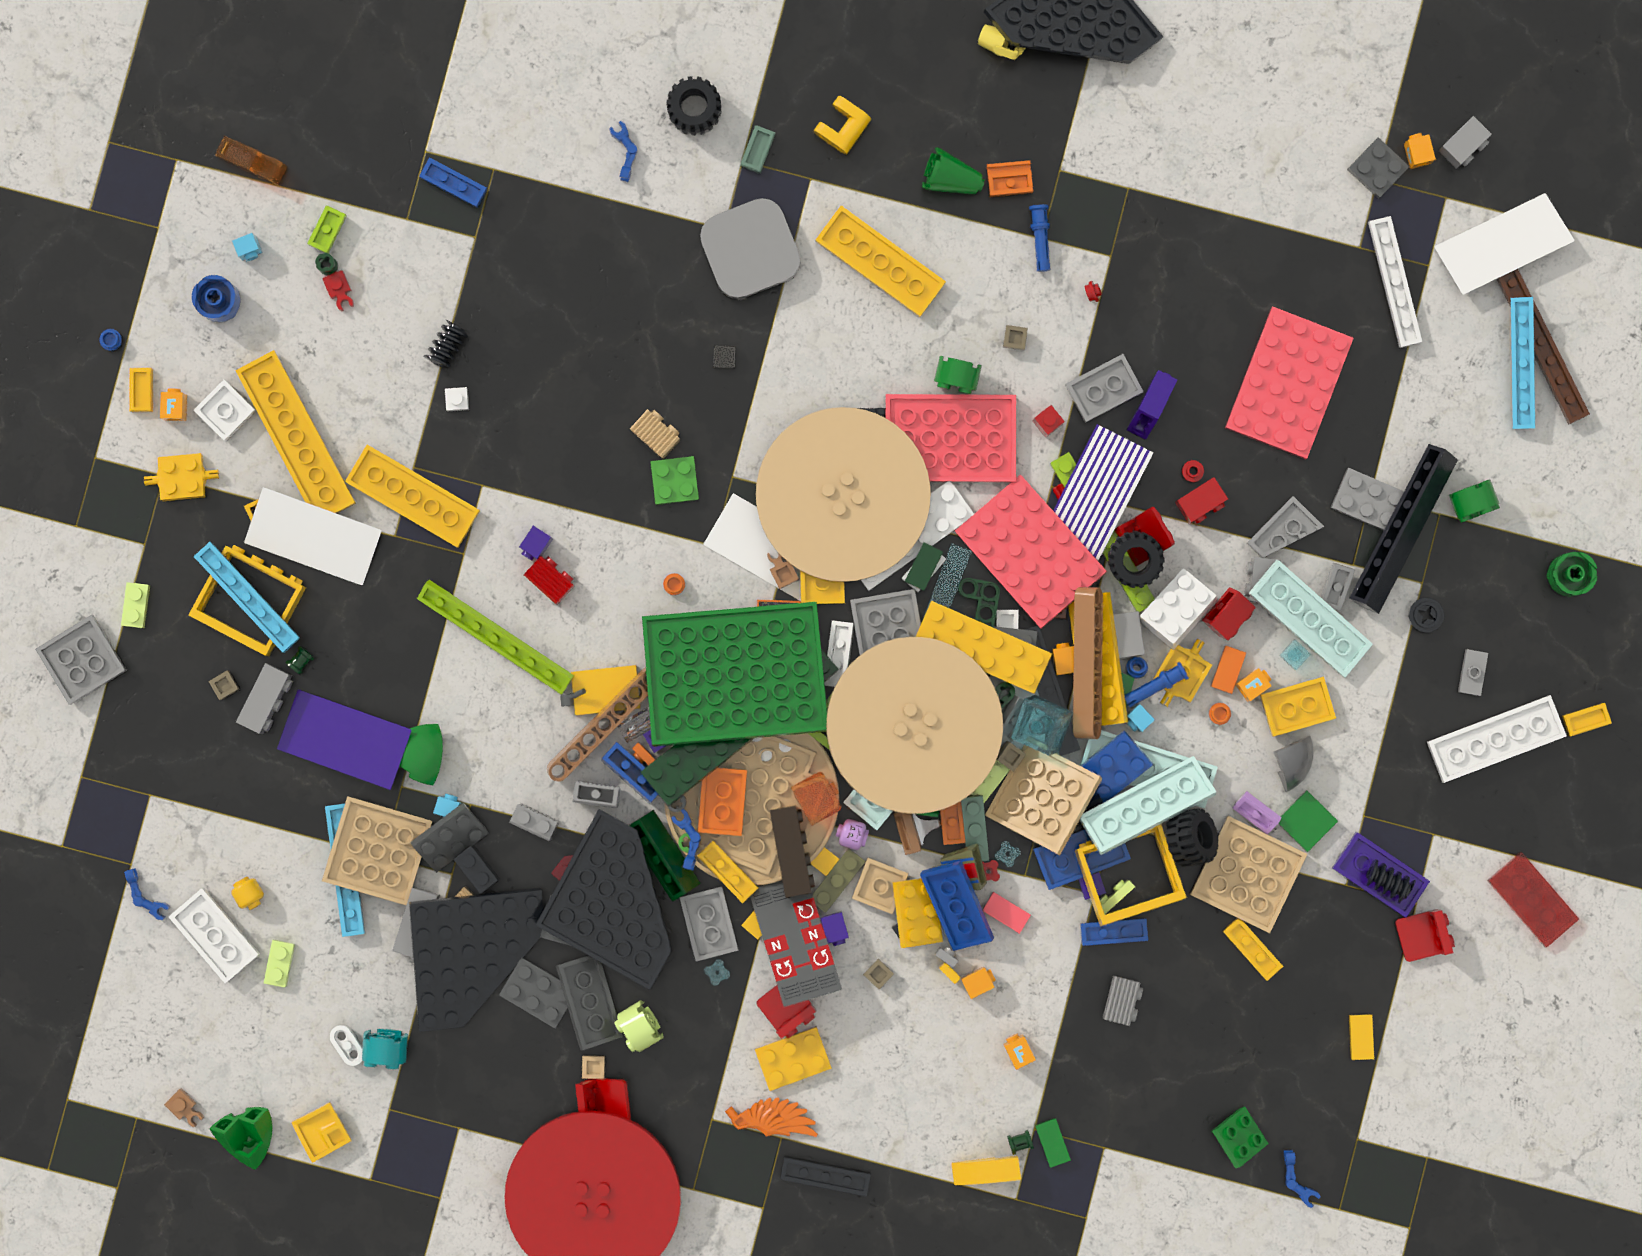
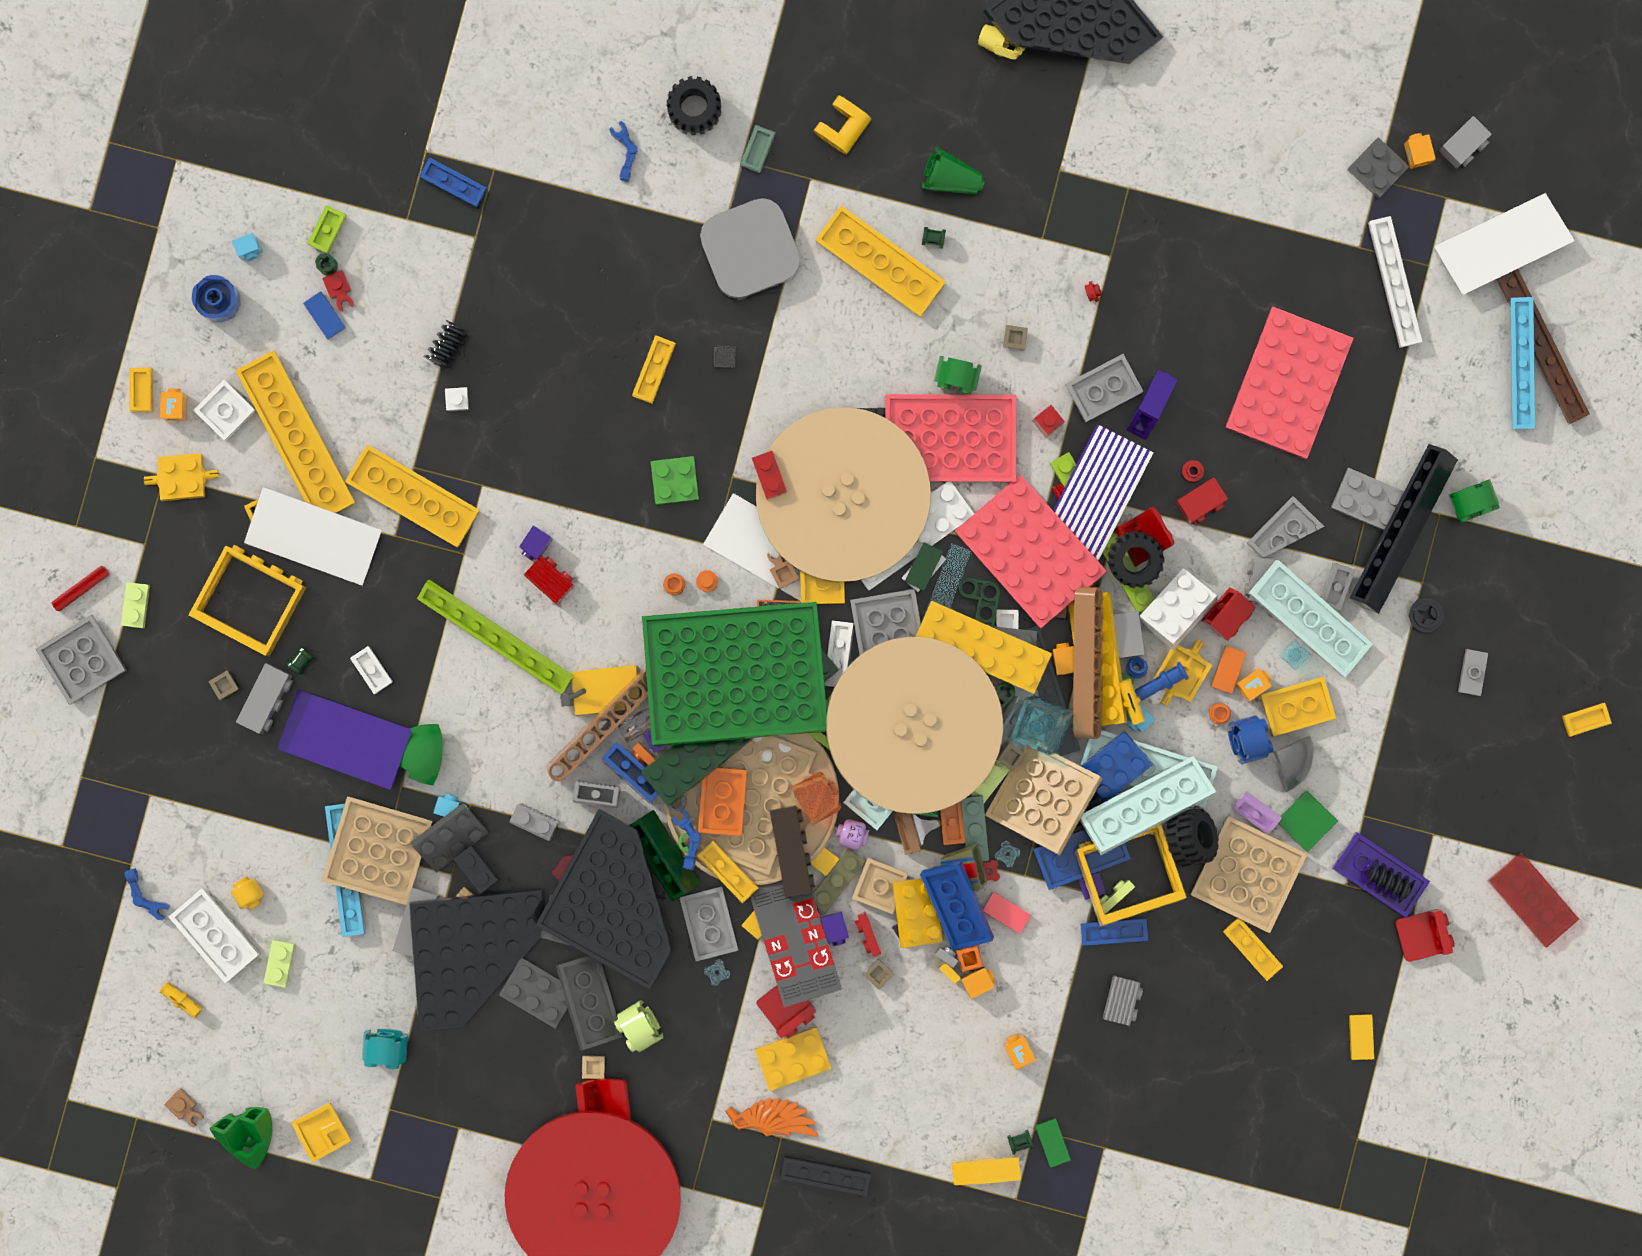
blue plate [100,329,122,351] -> none
medium azure plate [194,542,300,653] -> none
clear orange slope [215,136,288,185] -> none
white plate [330,1025,363,1066] -> none
tan brick [630,409,680,459] -> none
orange plate [987,160,1033,197] -> none
blue pin [1029,204,1051,272] -> none
green plate [1212,1107,1268,1169] -> none
blue piece [1284,1150,1321,1208] -> none
white plate [1427,695,1566,783] -> none
green brick [1547,552,1597,597] -> none
none -> red axle [51,566,109,611]
none -> yellow pin [159,981,203,1019]
none -> blue tile [303,291,346,340]
none -> white plate [350,646,393,694]
none -> yellow tile [632,335,676,404]
none -> orange plate [696,570,718,592]
none -> red plate [752,451,787,499]
none -> red plate [855,912,881,957]
none -> dark green bush [922,227,946,249]
none -> orange slope [956,945,983,972]
none -> yellow pin [1118,679,1145,725]
none -> blue brick [1228,715,1273,765]

